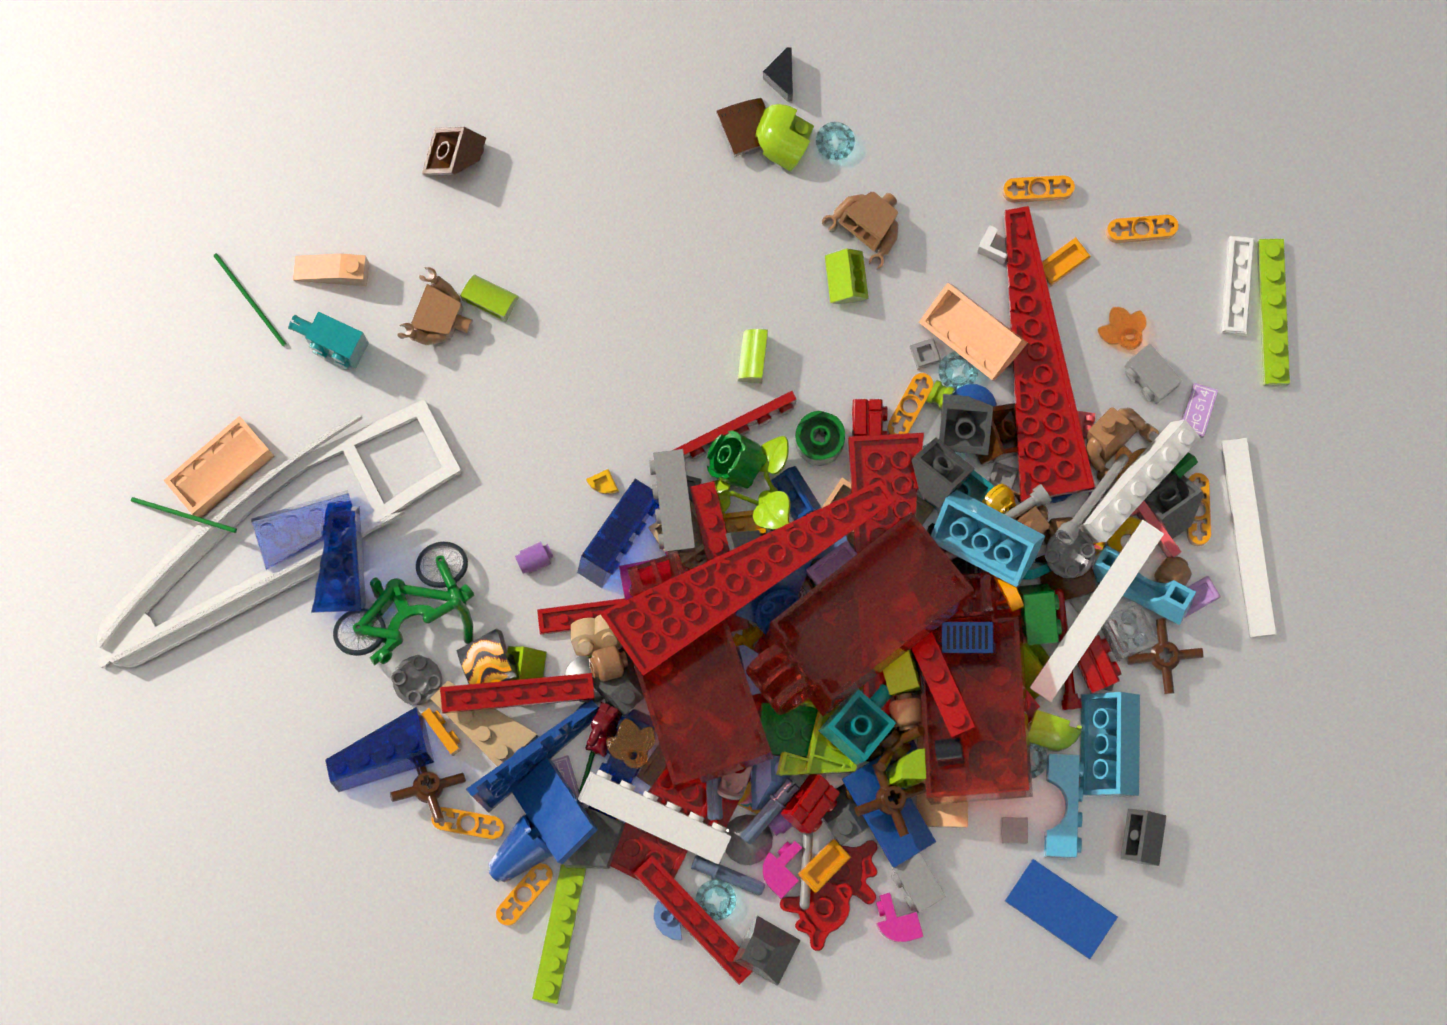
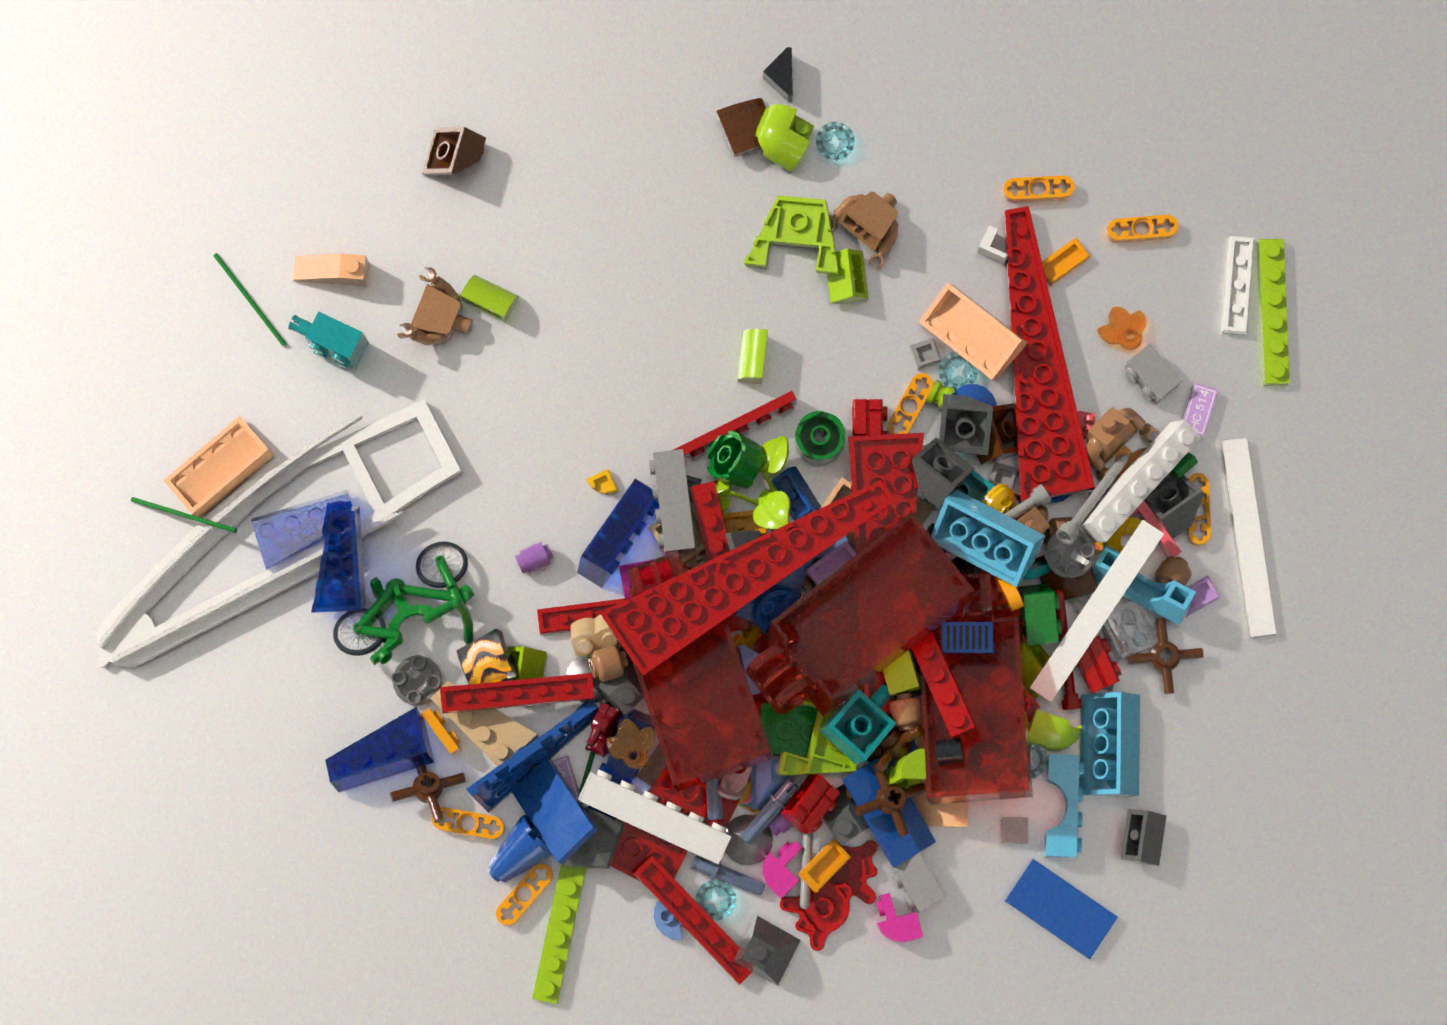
none -> lime wing [744,195,839,275]

